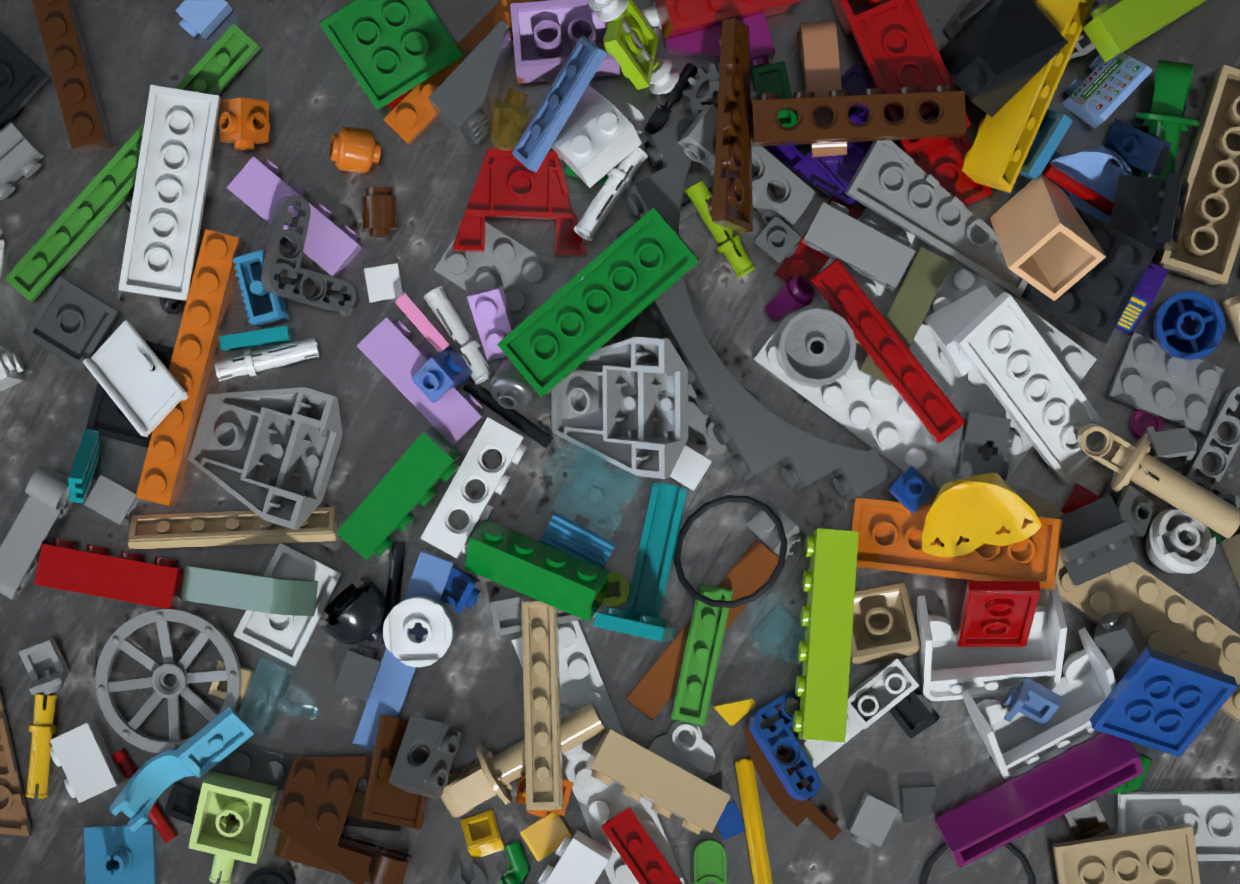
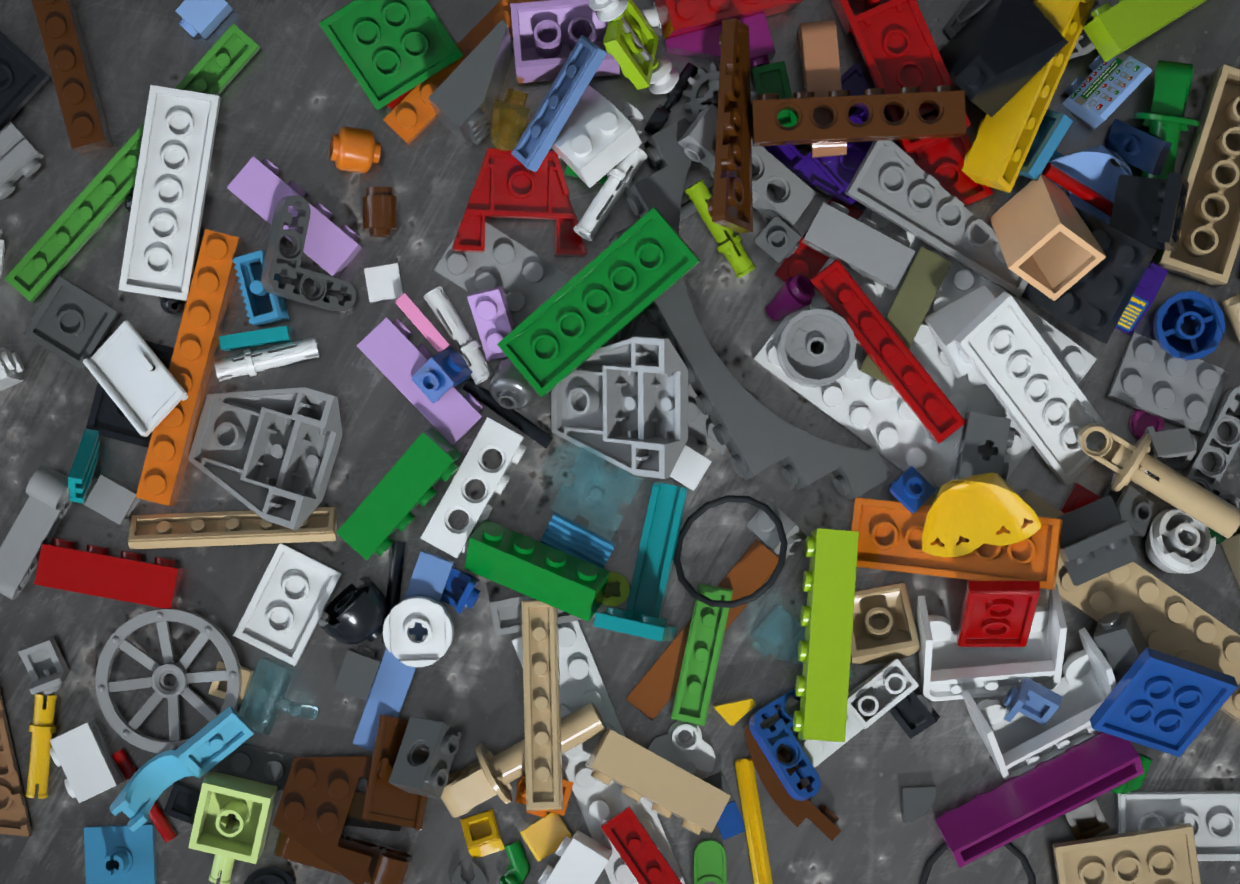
sand green beam [180,565,318,616] -> none
orange brick [219,97,270,150] -> none
light grey brick [847,791,899,848] -> none

